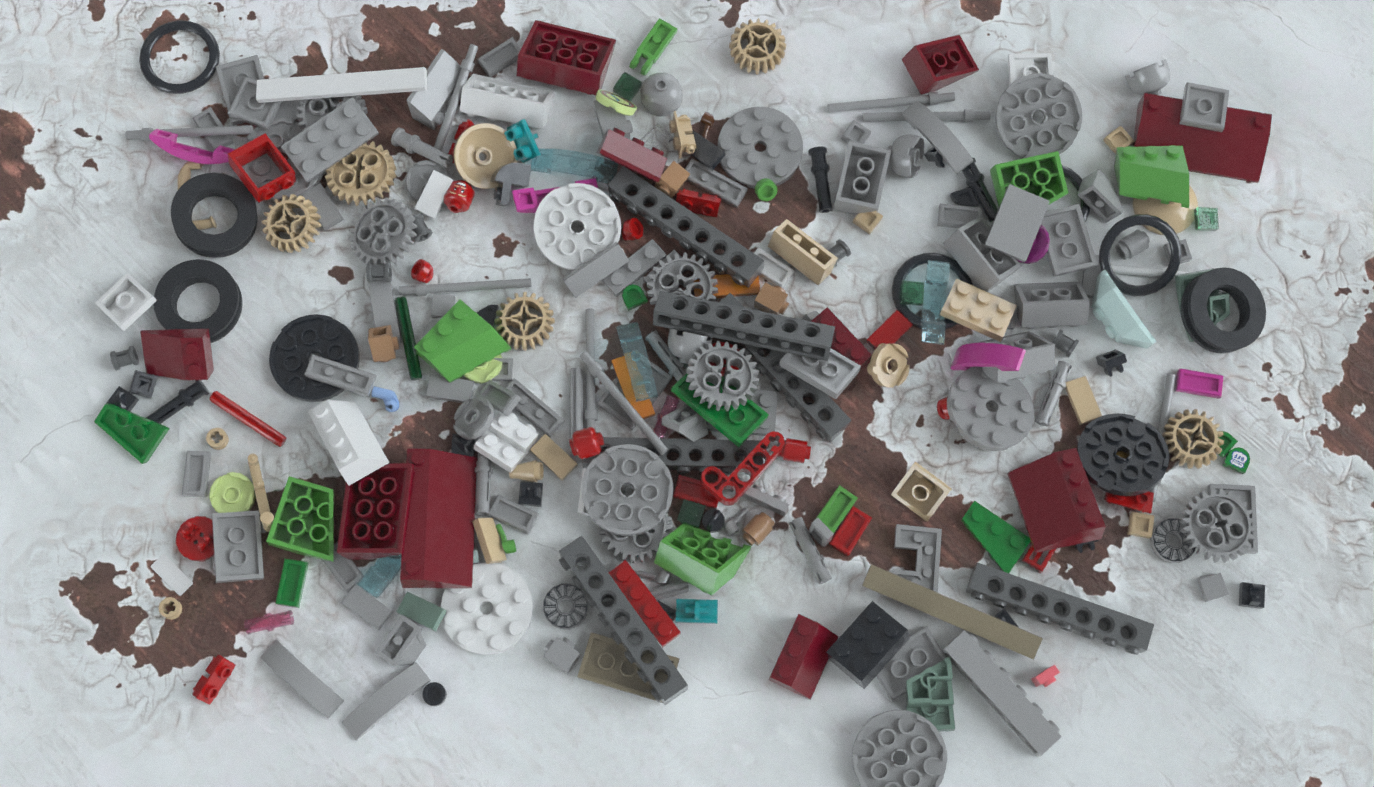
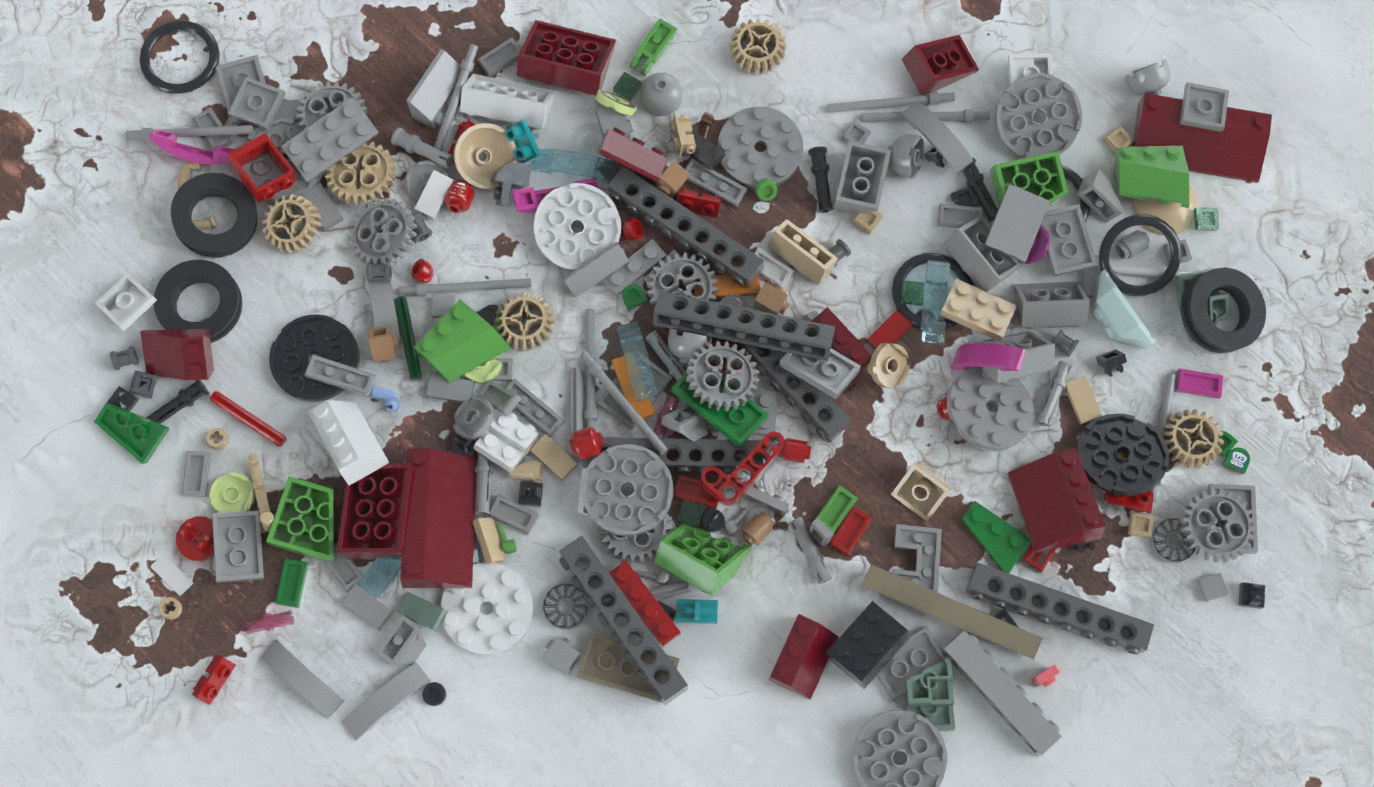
white tile [256,67,427,103] -> none

